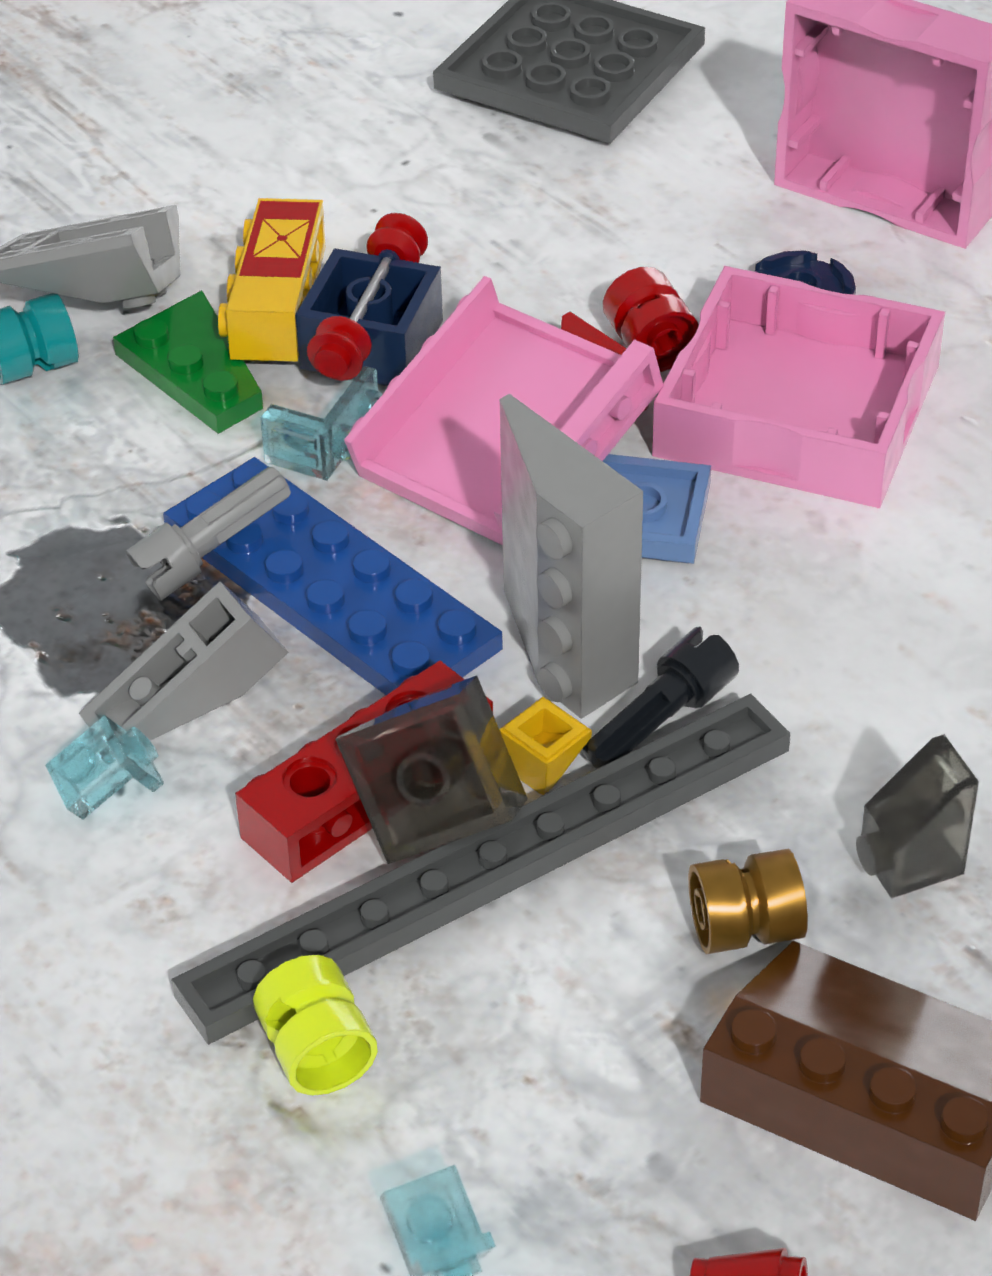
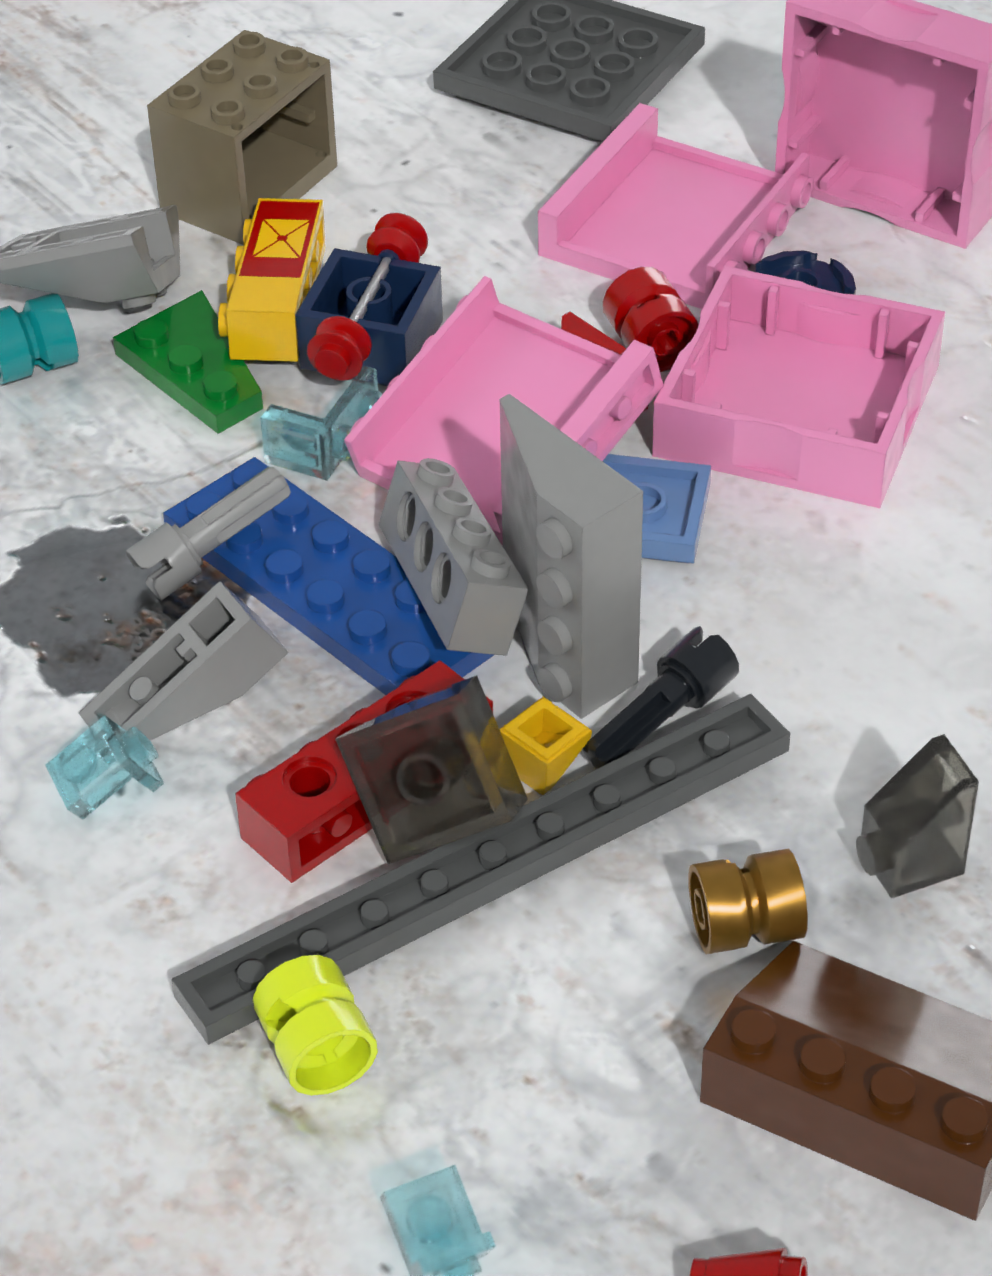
none -> dark tan container [147,30,337,245]
none -> light grey brick [379,458,529,656]
none -> bright pink panel [538,103,813,309]

